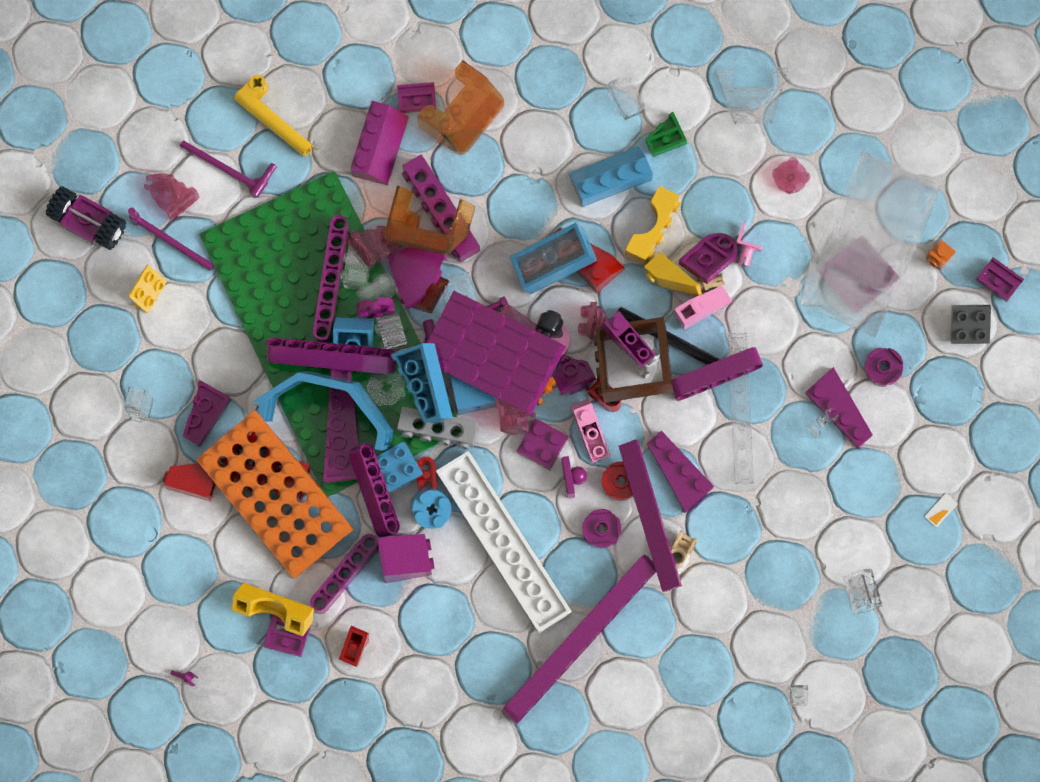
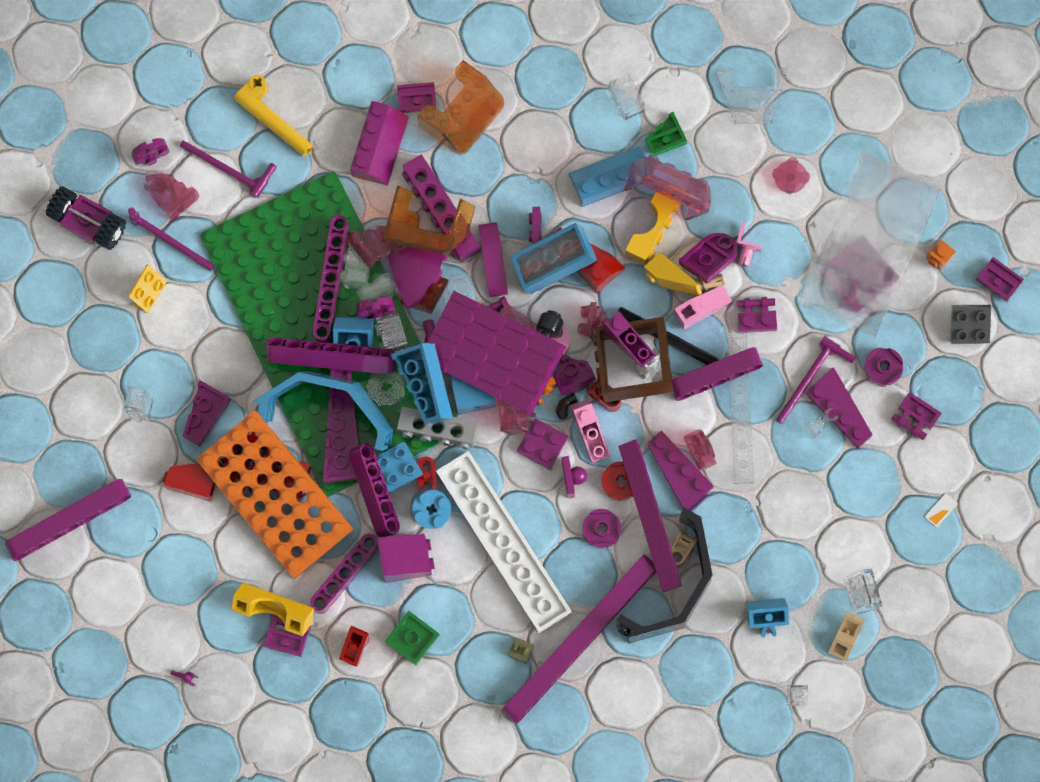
none -> magenta beam [4,479,131,561]
none -> magenta plate [131,138,170,166]
none -> green plate [385,611,440,666]
none -> magenta slope [479,222,508,297]
none -> olive tile [508,638,534,664]
none -> magenta plate [529,206,542,245]
none -> black arm [555,393,578,420]
none -> black panel [616,507,713,644]
none -> clear pink windscreen [623,155,711,220]
none -> clear pink piece [683,429,717,471]
none -> magenta plate [737,297,777,333]
none -> dark azure brick [746,598,789,637]
none -> magenta bar [776,336,856,424]
none -> tan slope [828,612,865,661]
none -> magenta plate [891,392,942,440]

